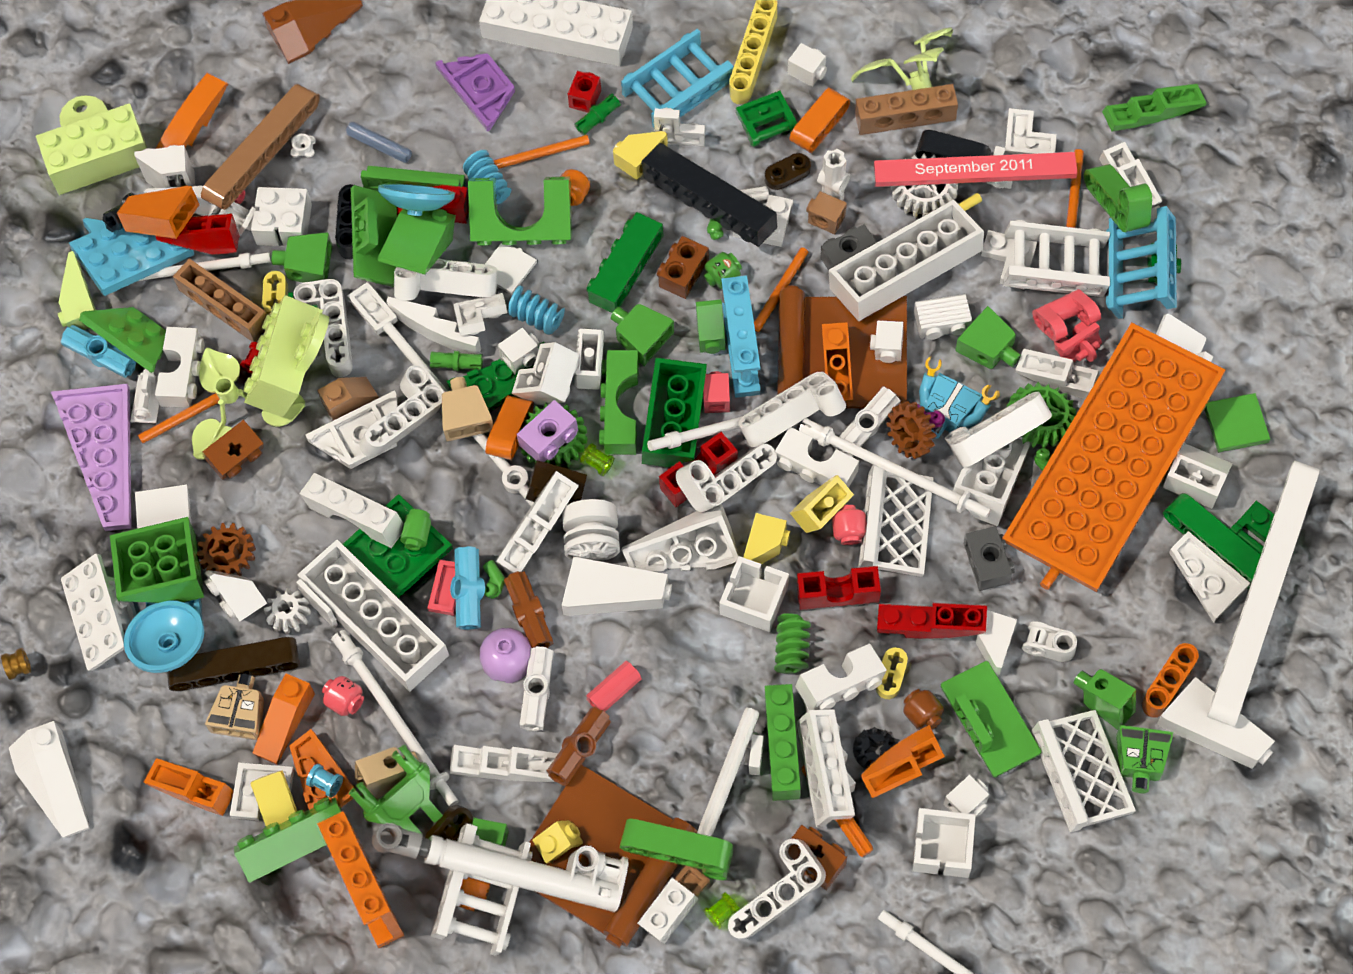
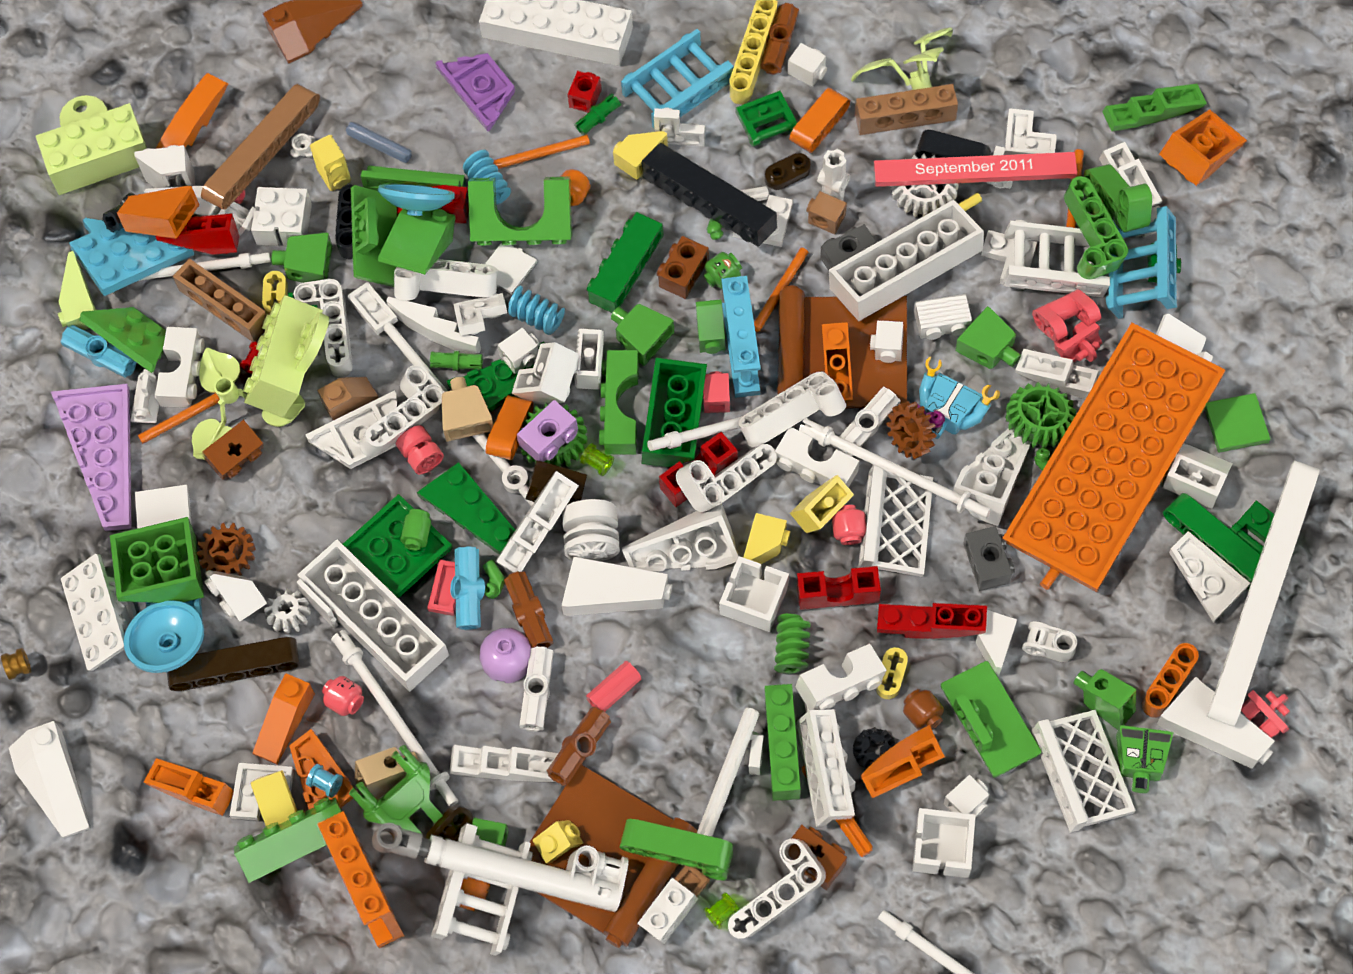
tan torso [205,674,264,740] -> none
white arch [299,473,404,548] -> none
white beam [945,391,1052,467] -> none
none -> light yellow brick [310,135,351,191]
none -> coral wheel [396,425,444,475]
none -> green wing [417,462,515,555]
none -> dark orange piece [761,2,799,75]
none -> bright green beam [1064,176,1128,280]
none -> orange slope [1159,109,1247,186]
none -> coral hips [1241,690,1290,738]

